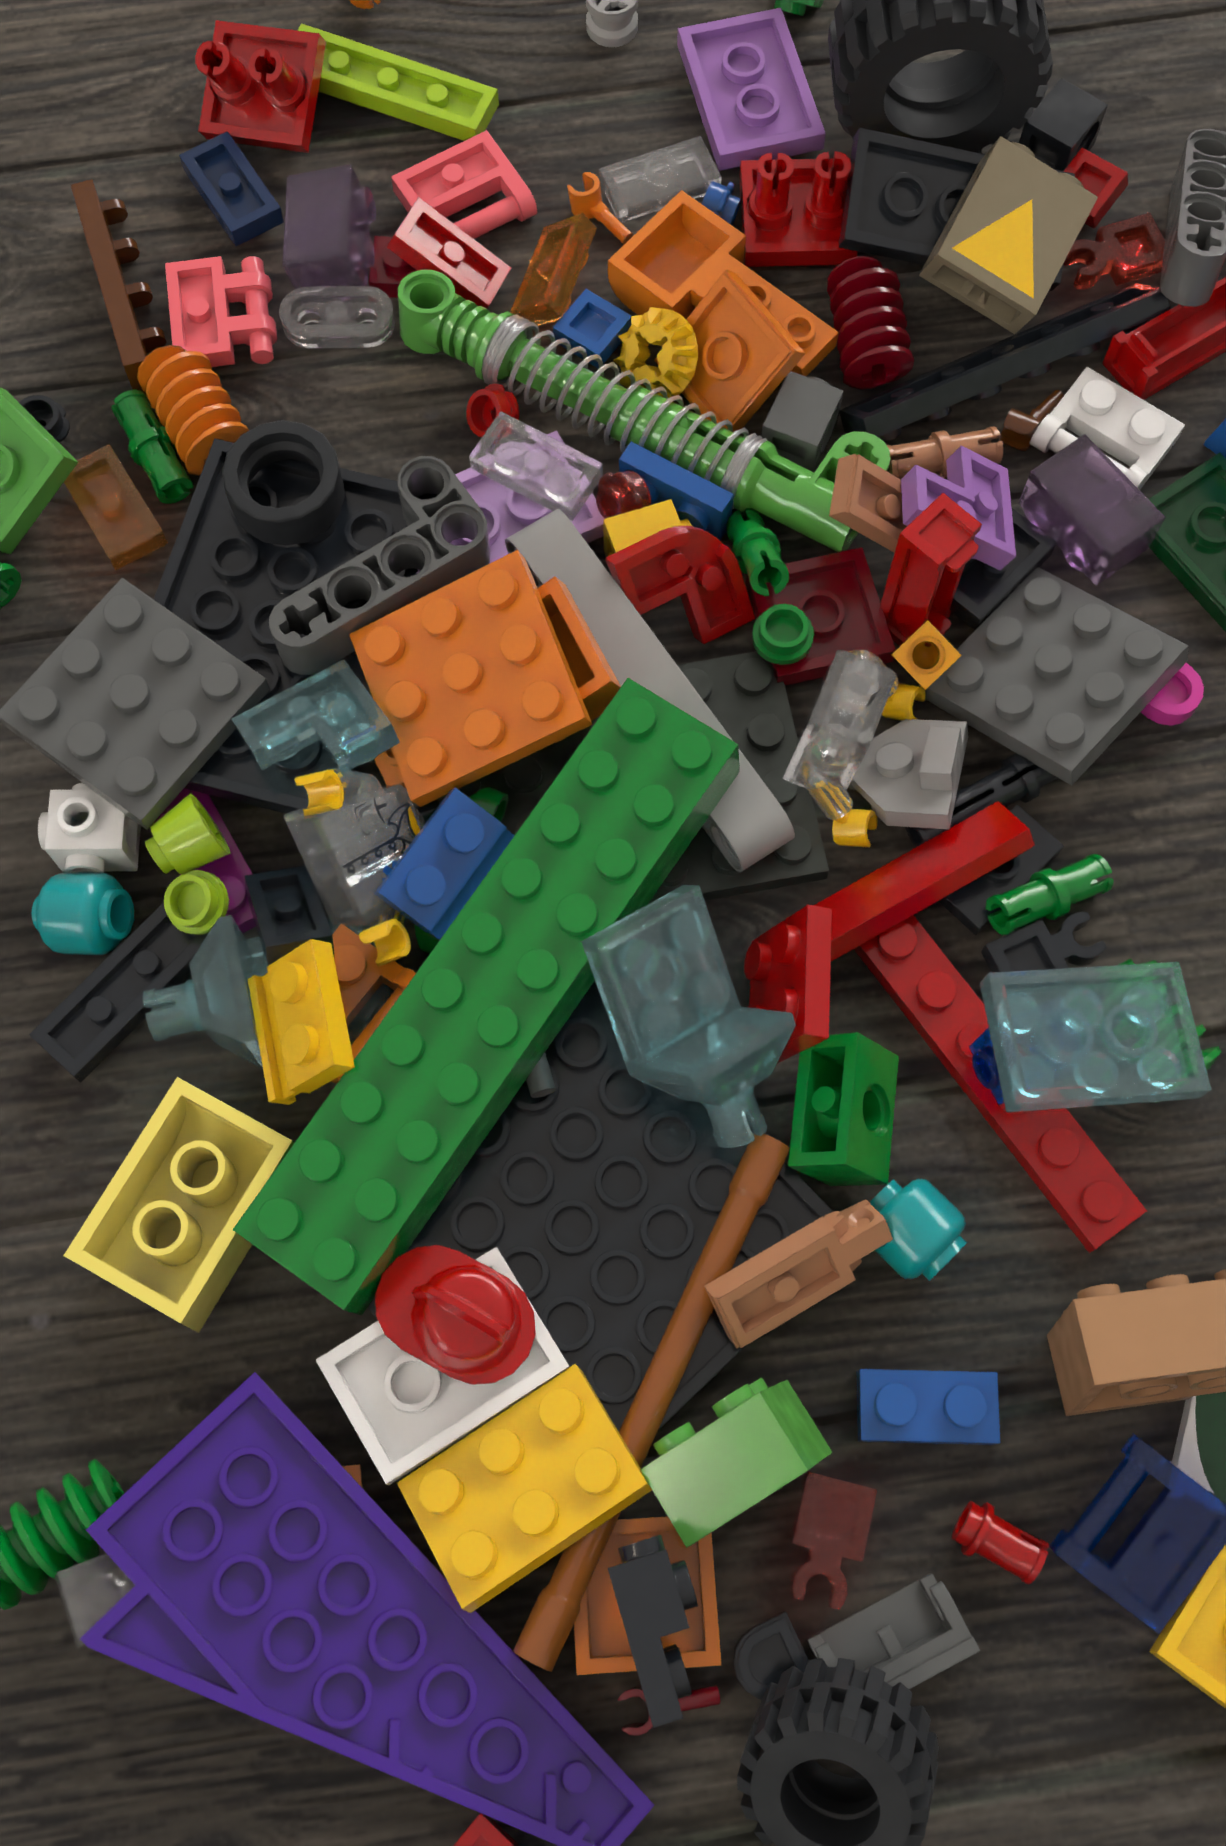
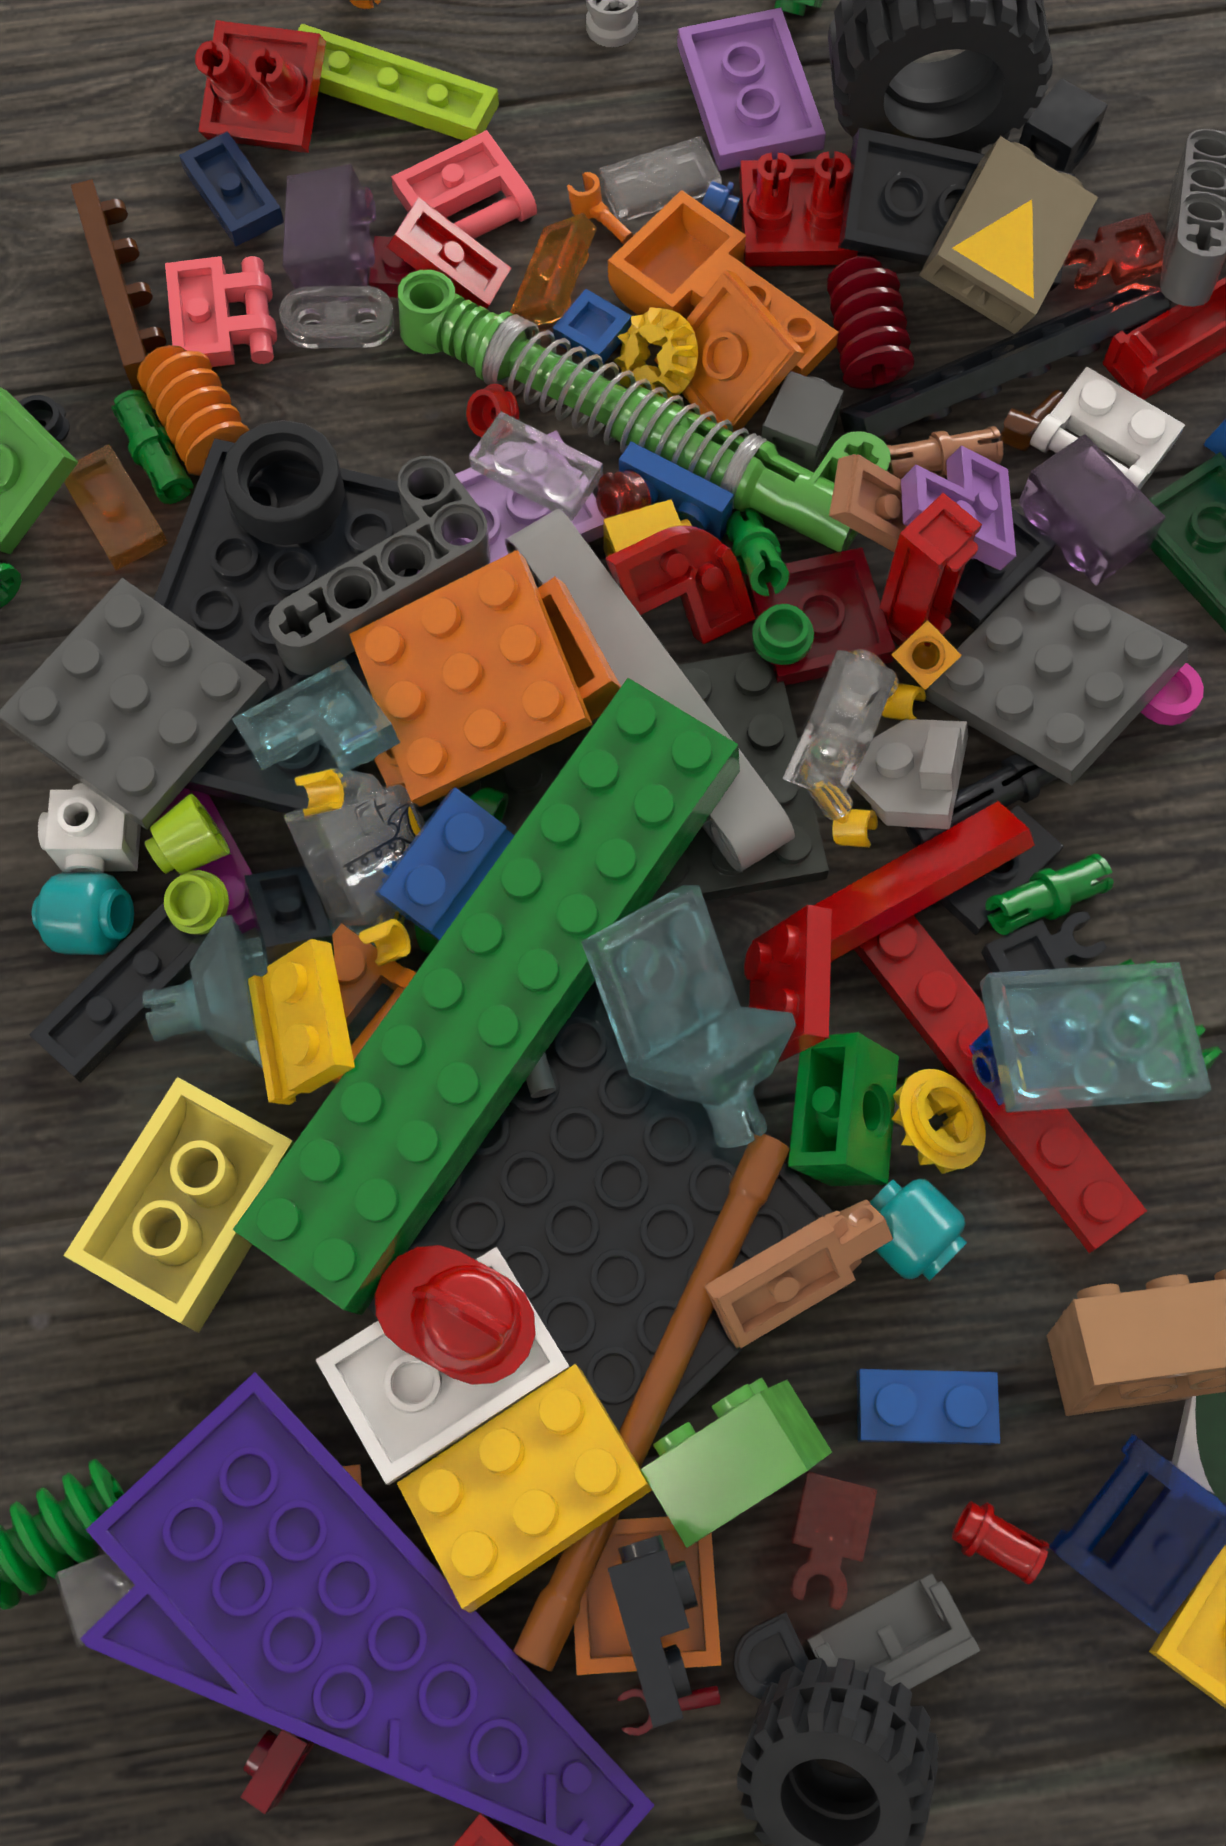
red plate [1064,148,1128,229] -> none
none -> dark red plate [241,1730,315,1814]
none -> yellow gear [891,1069,986,1174]

